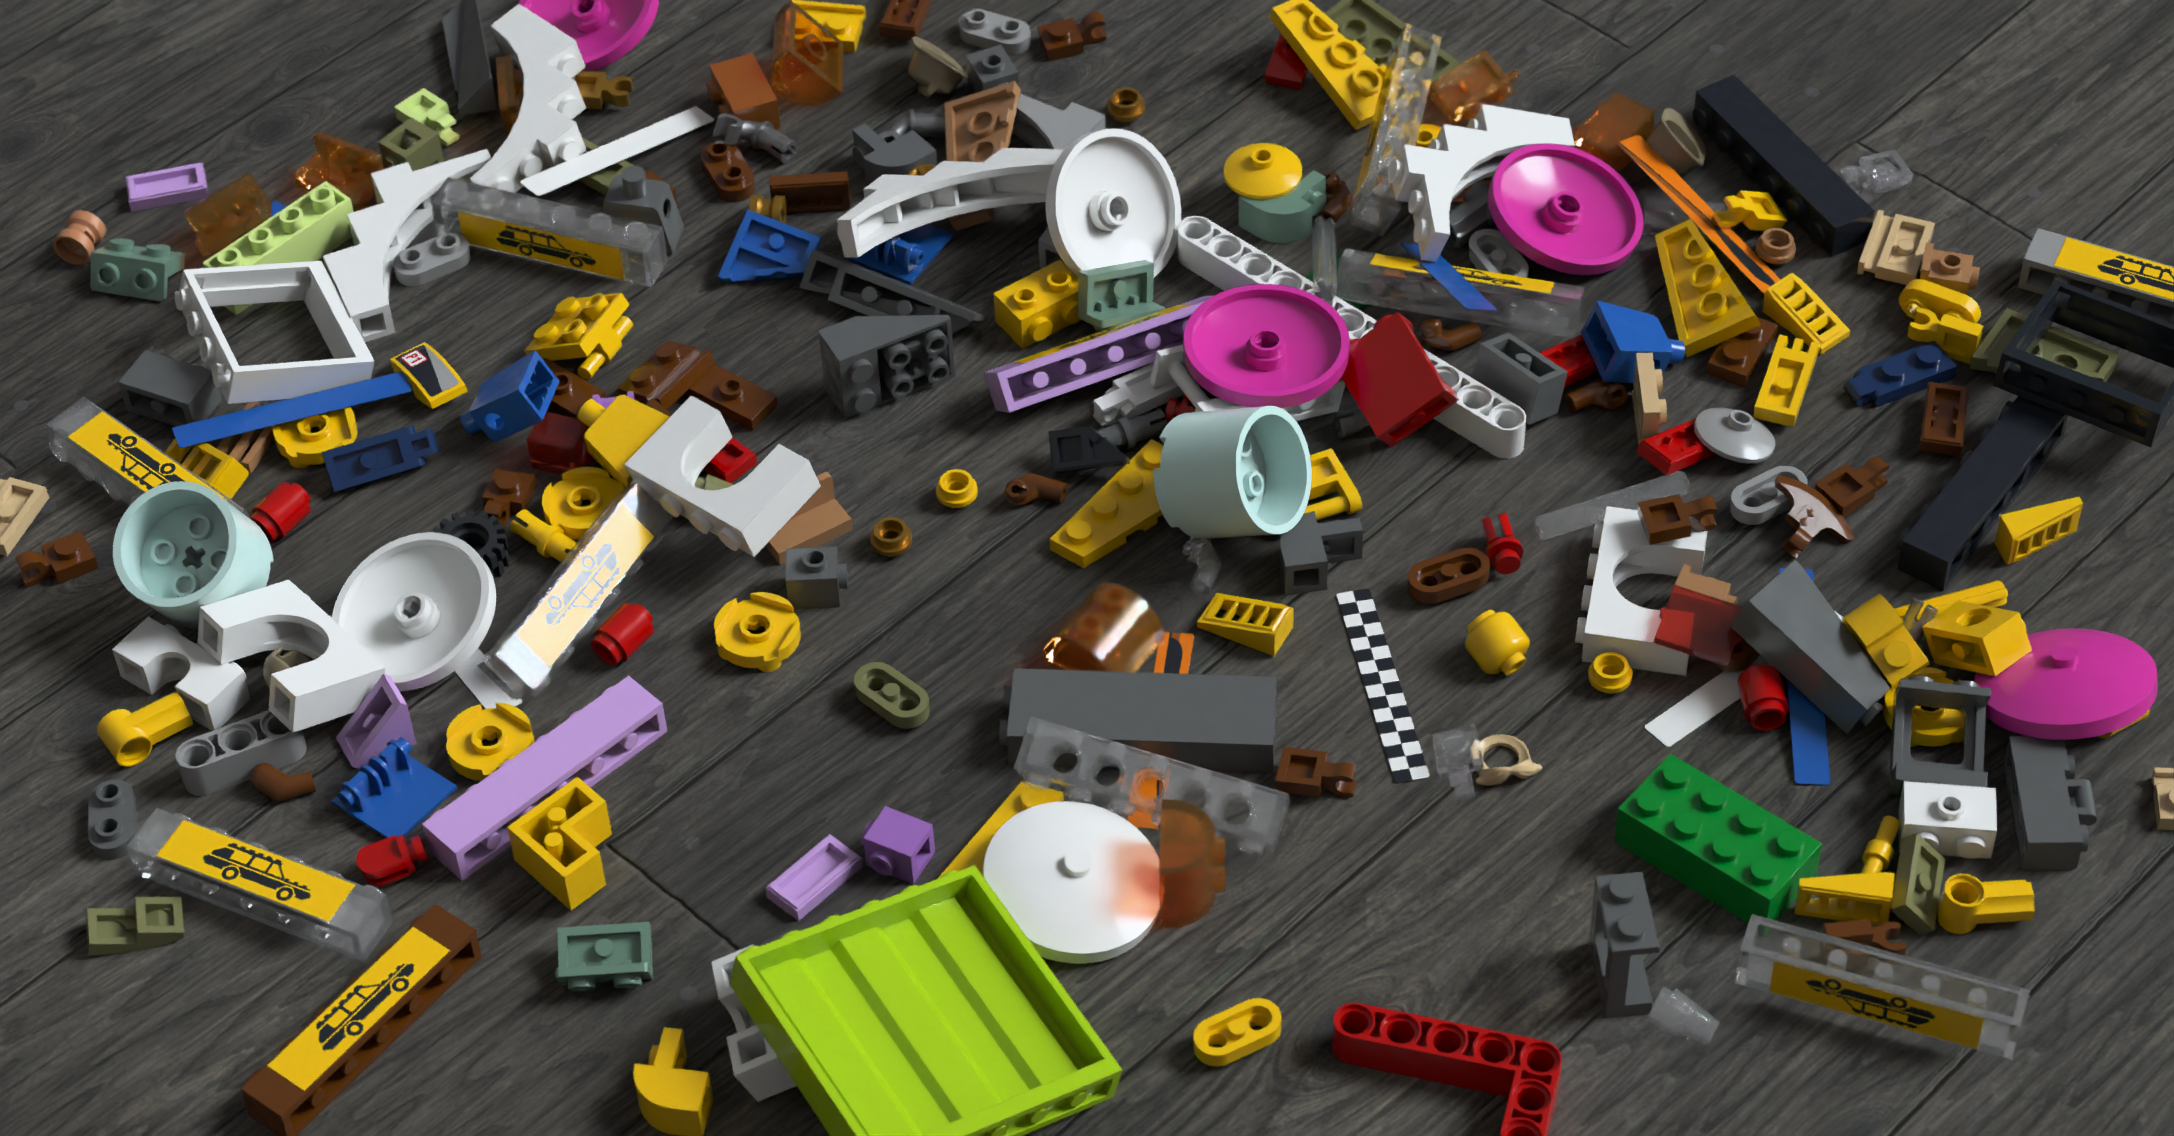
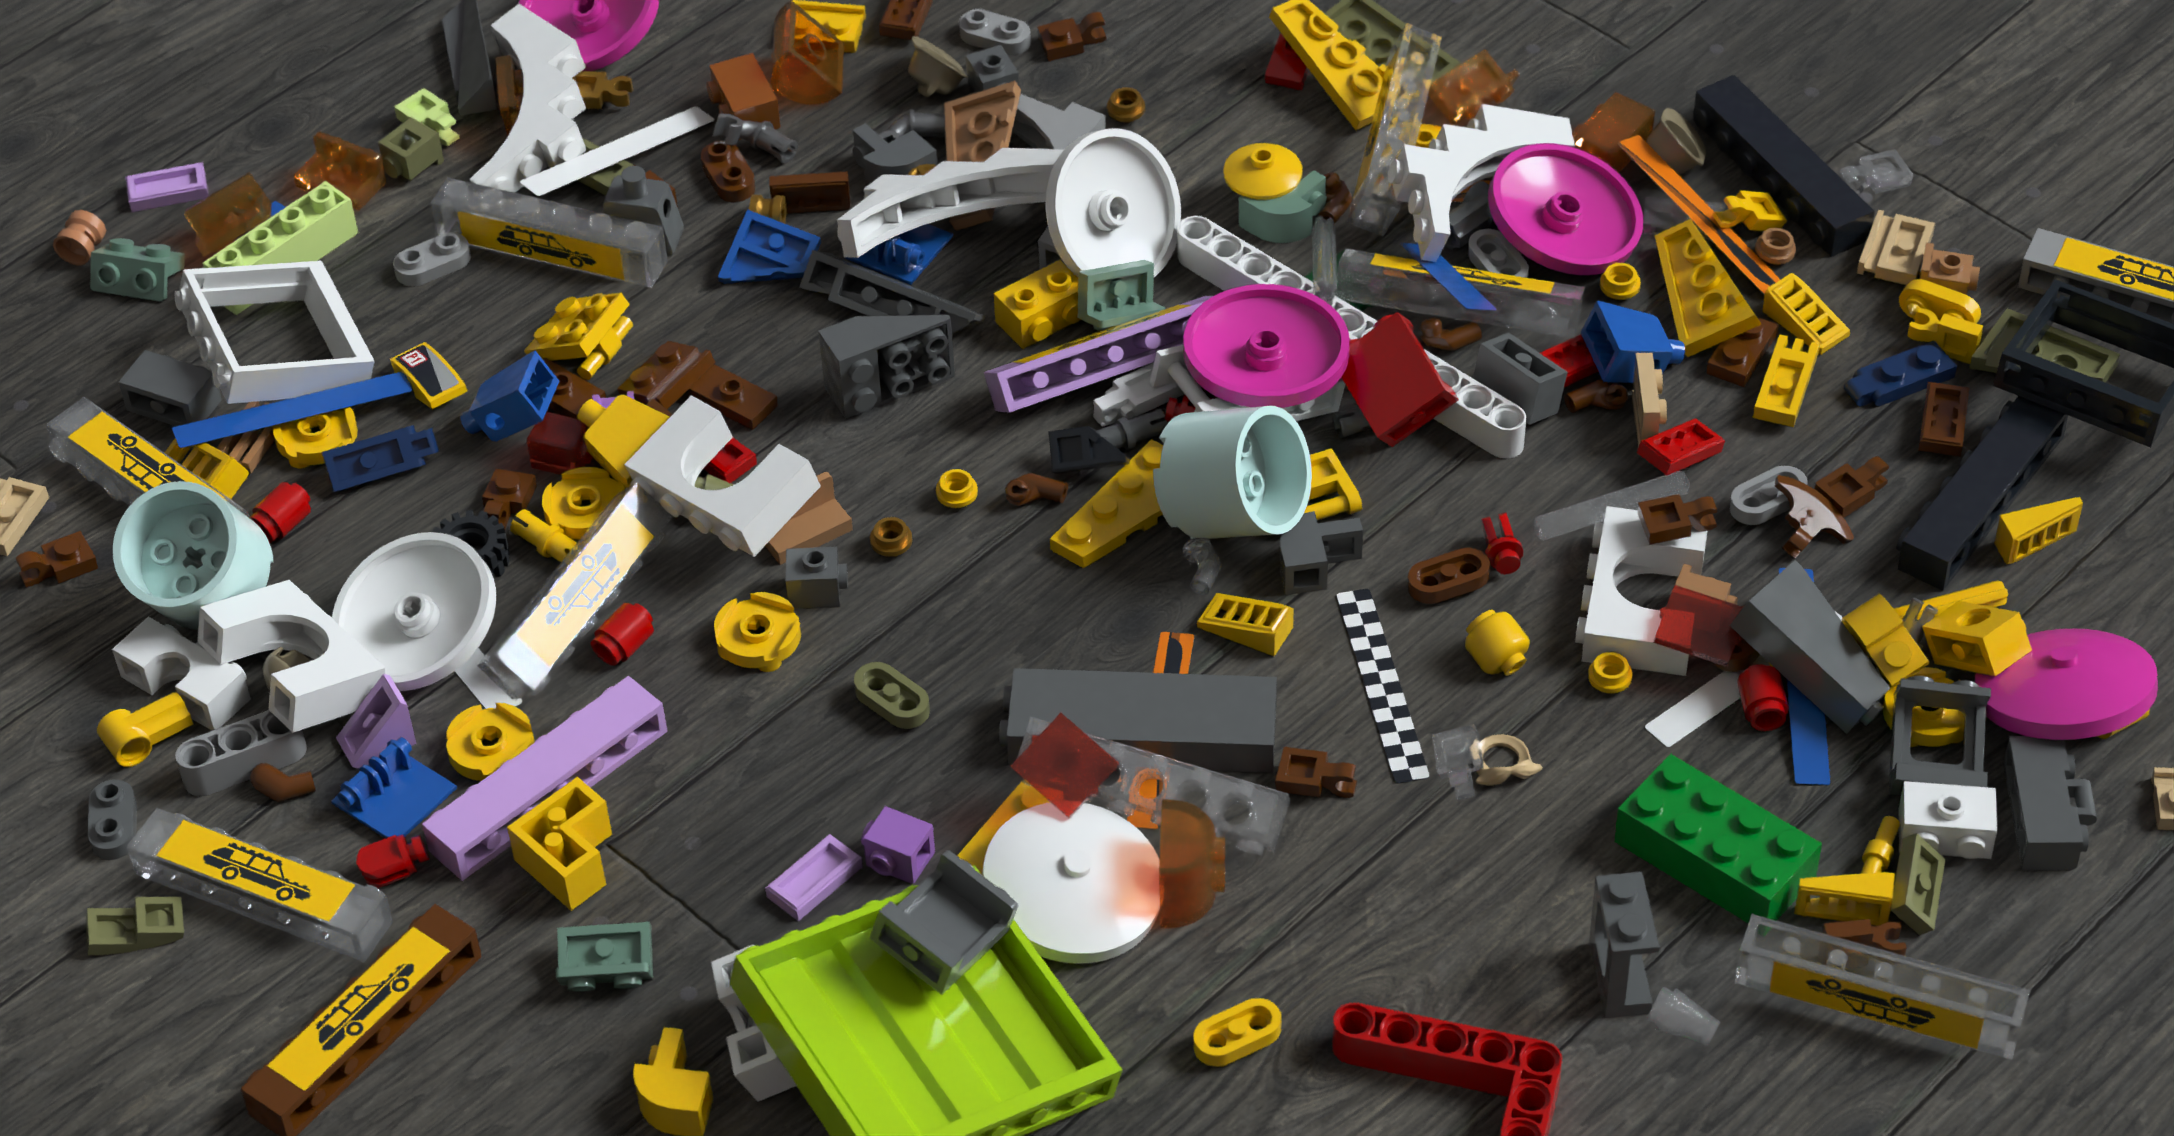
white arch [323,148,491,342] -> none
clear orange brick [1044,583,1164,672] -> none
light grey dish [1694,408,1775,463] -> none
yellow piece [1936,873,2035,934] -> none
none -> dark grey panel [869,850,1018,995]
none -> clear red piece [1011,713,1119,819]
none -> yellow plate [1600,263,1641,300]

